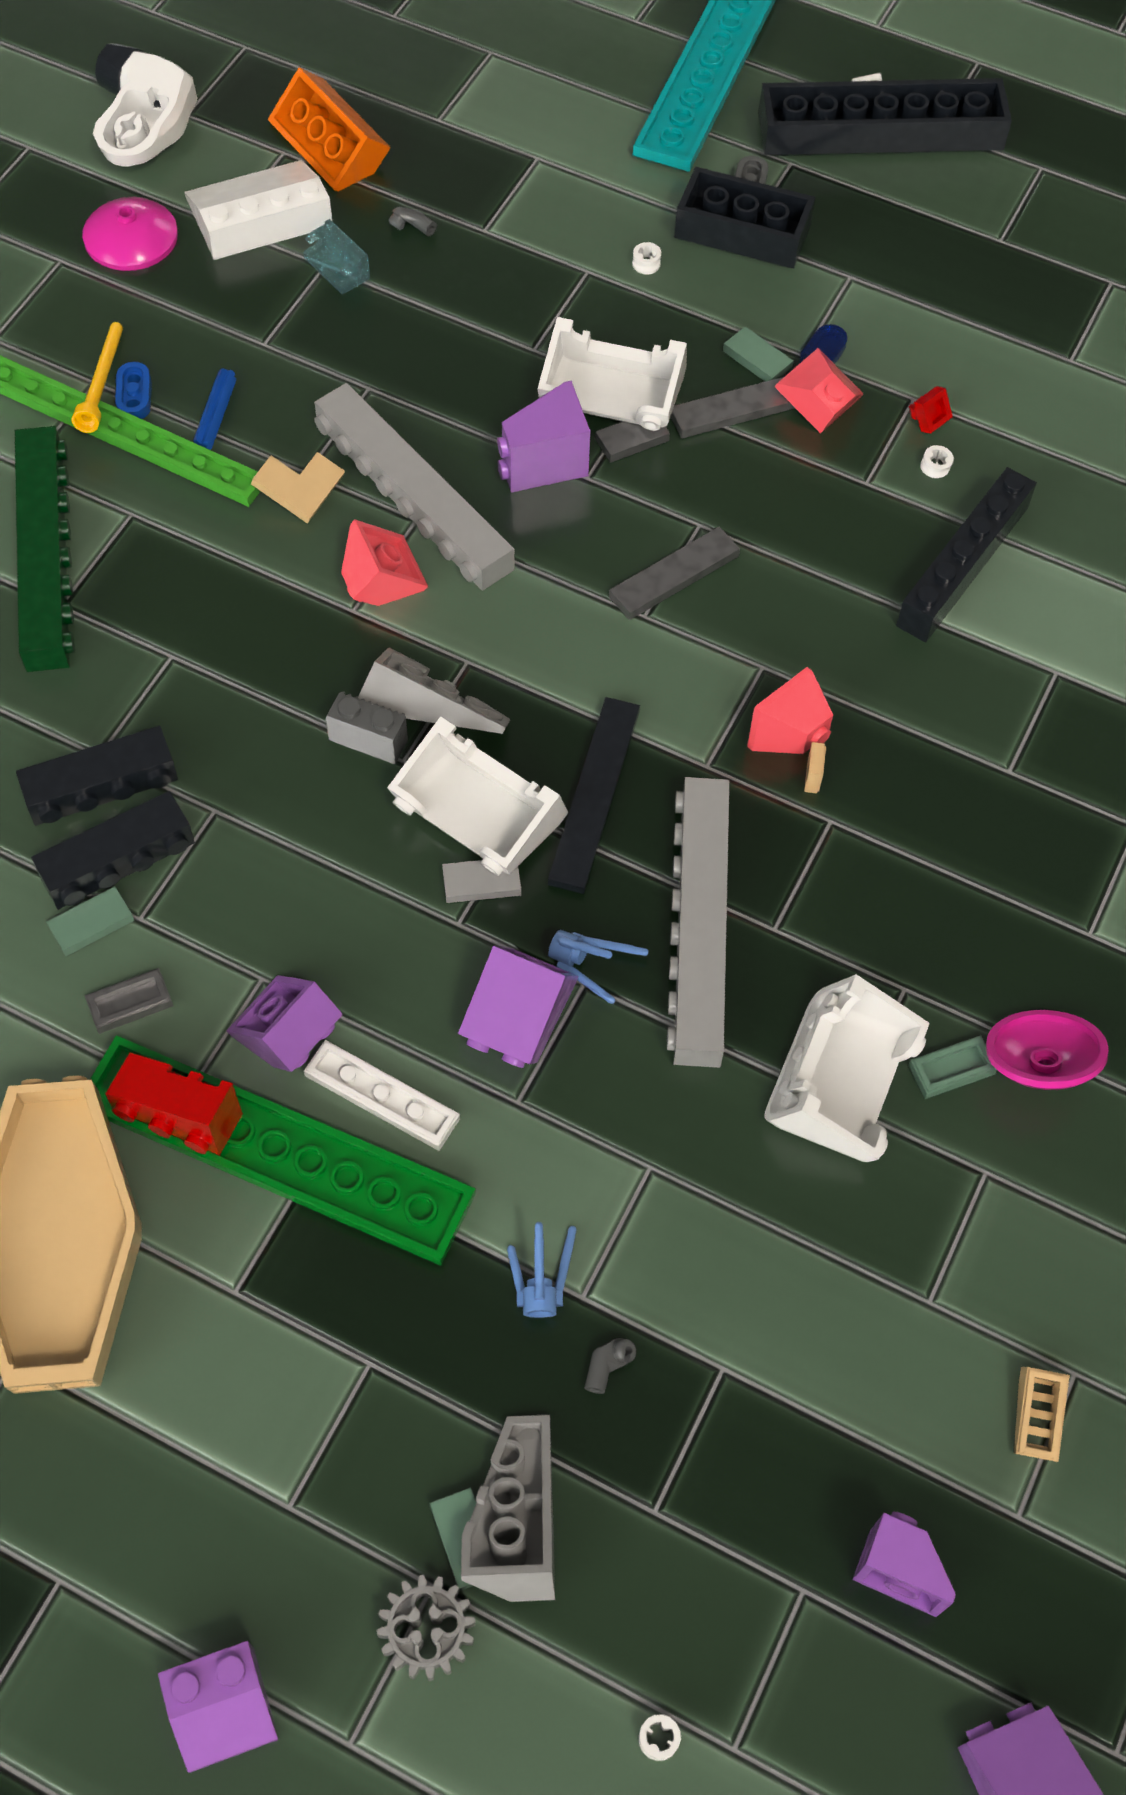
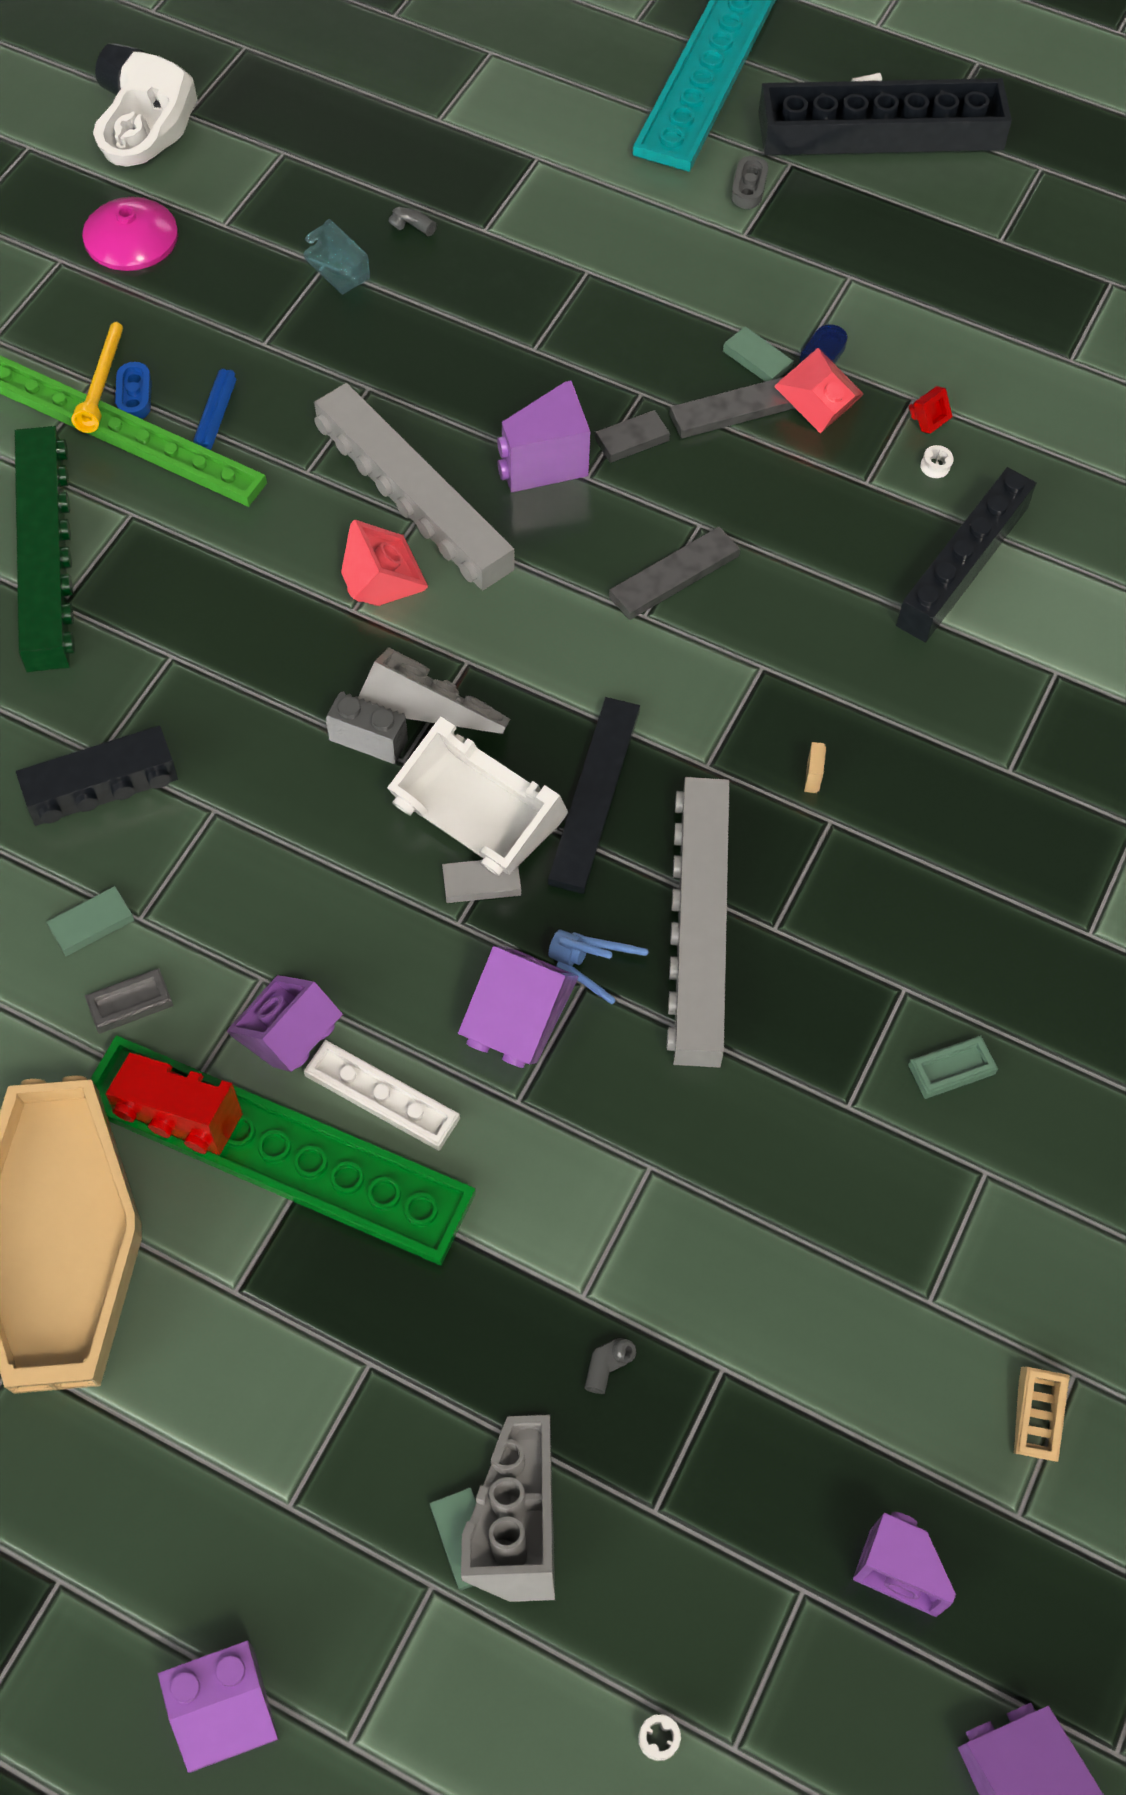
black brick [31,791,195,910] -> none
white slope [185,160,333,260] -> none
tan tile [251,452,345,524] -> none
orange slope [267,67,391,192] -> none
light grey gear [377,1575,476,1681] -> none
medium blue plant [507,1222,576,1318] -> none
white windscreen [538,317,687,431] -> none
white bush [633,242,661,275] -> none
black brick [674,166,816,269] -> none
coral slope [747,667,833,754] -> none
white windscreen [765,974,929,1162] -> none
dark pink dish [986,1010,1108,1090] -> none

